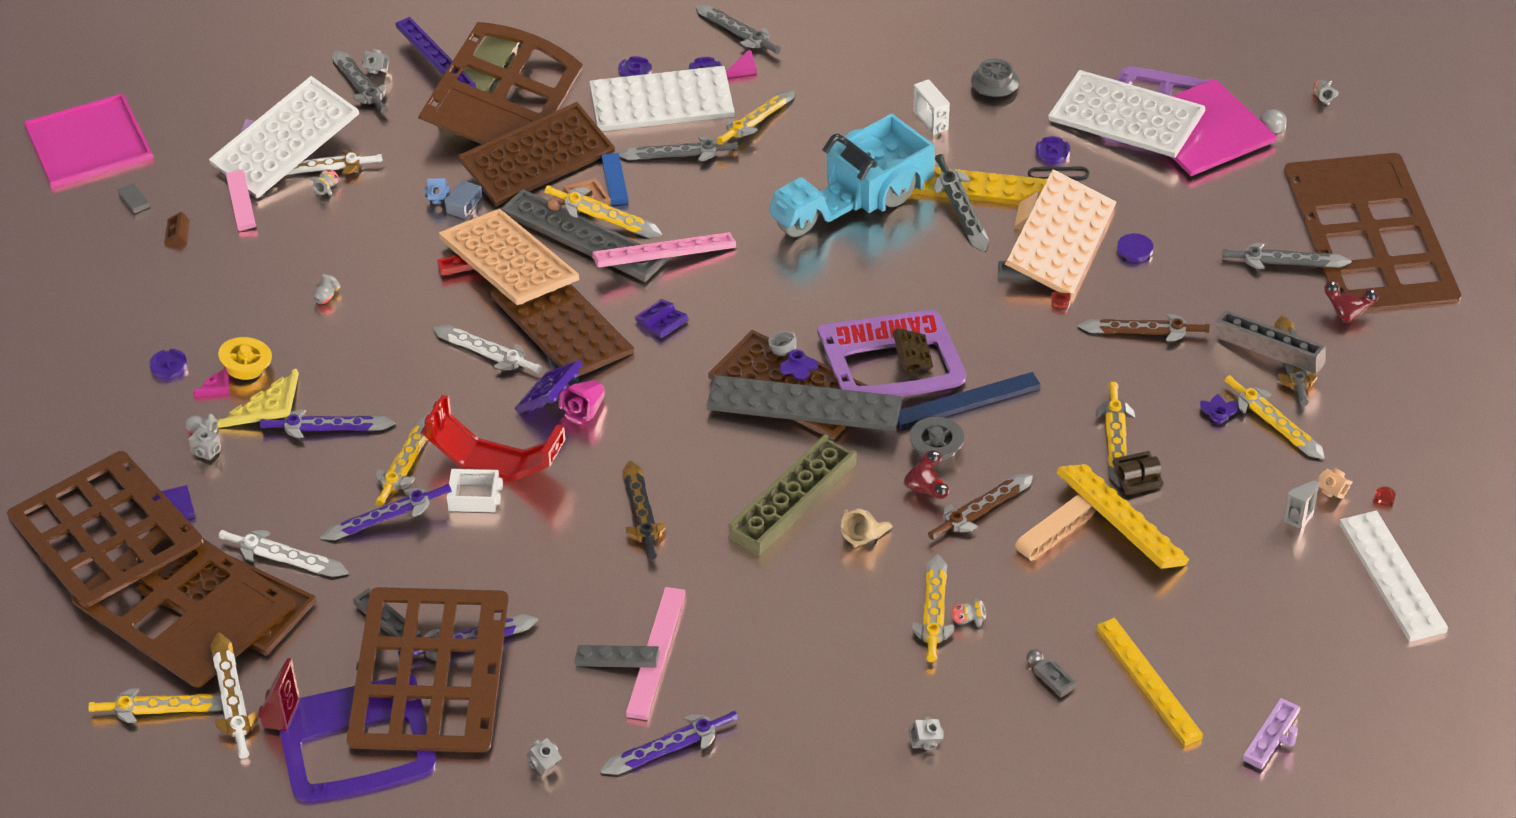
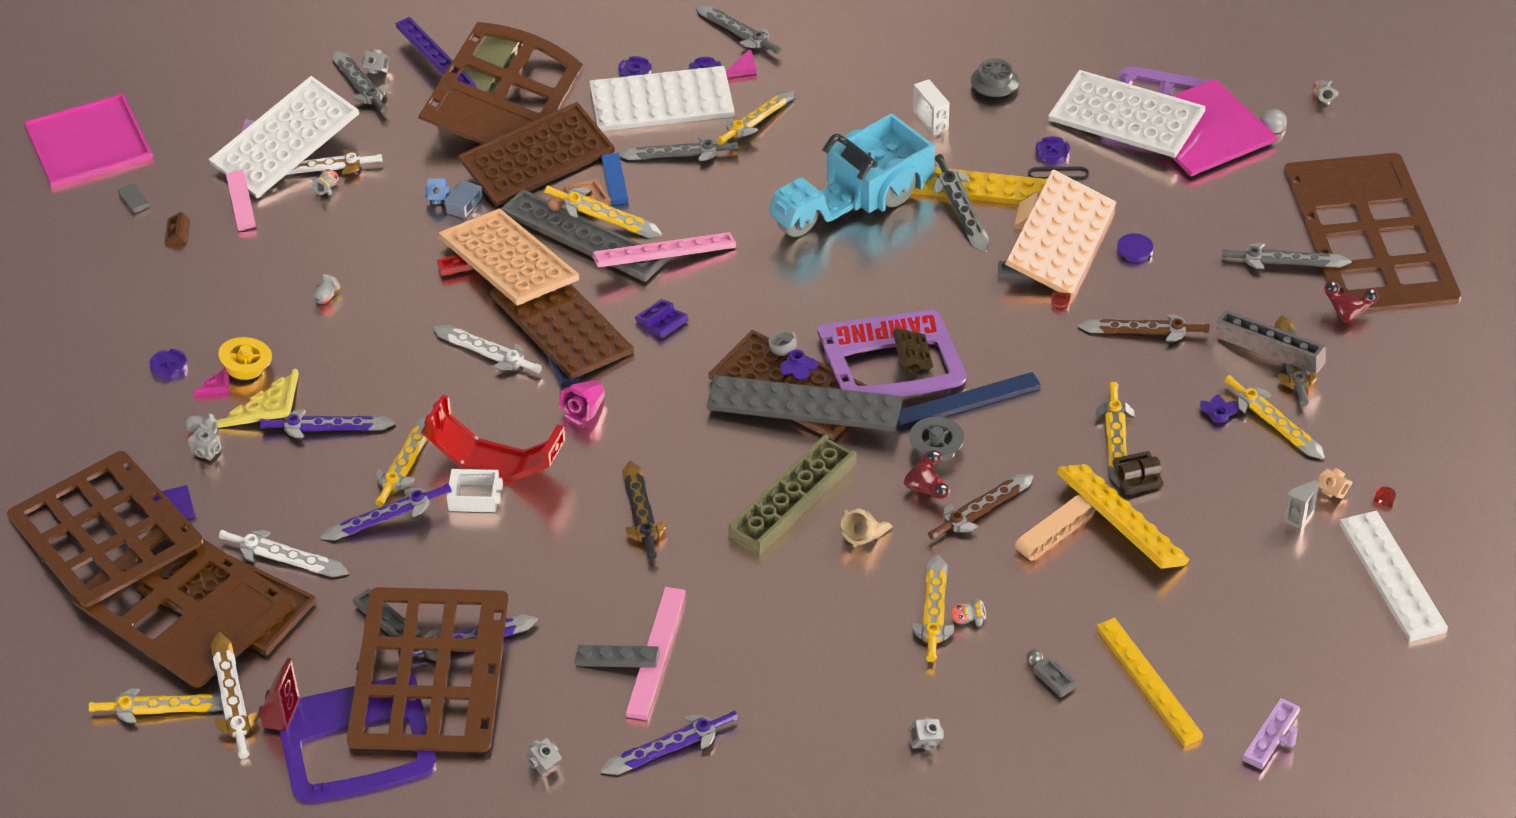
dark purple plate [514,360,583,414] -> none

